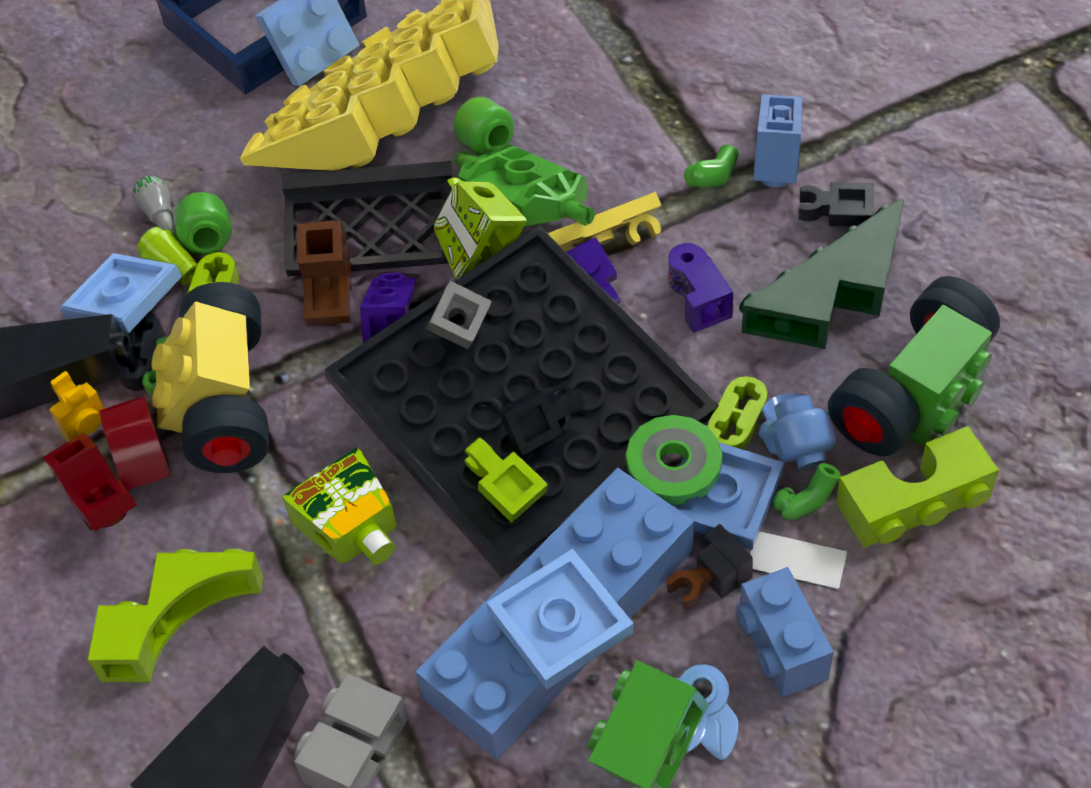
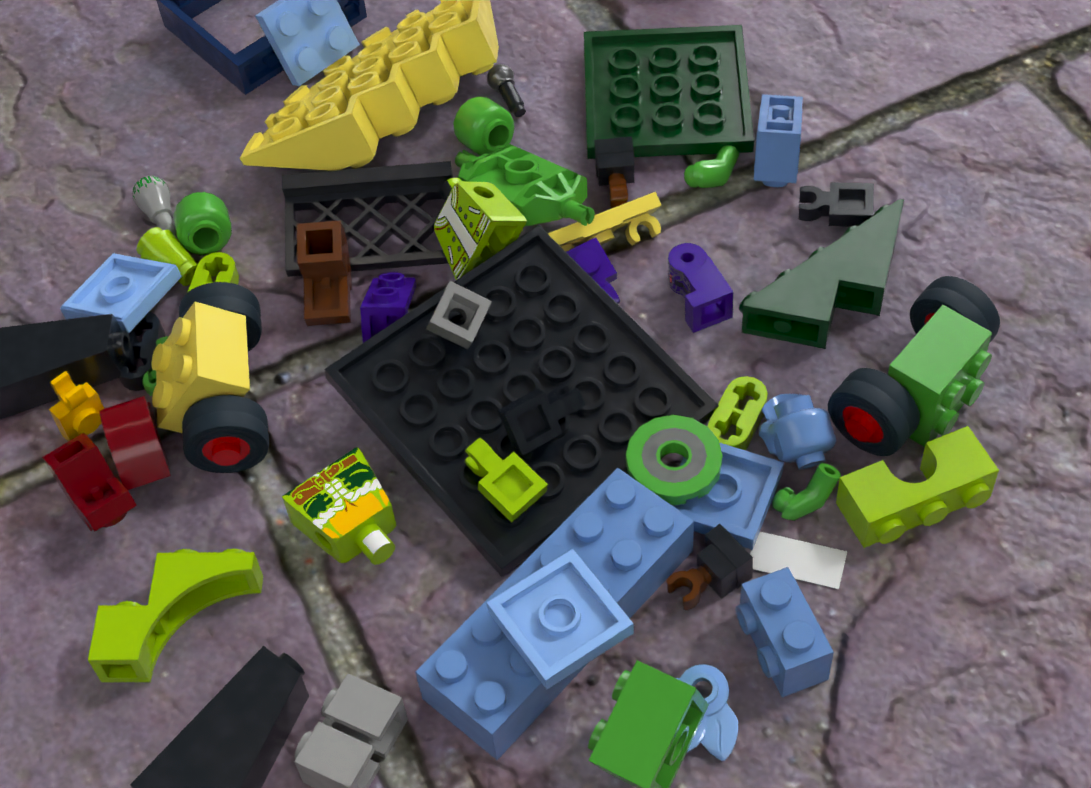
none -> piece [487,64,526,117]
none -> dark green plate [584,25,754,159]
none -> black piece [594,136,634,209]

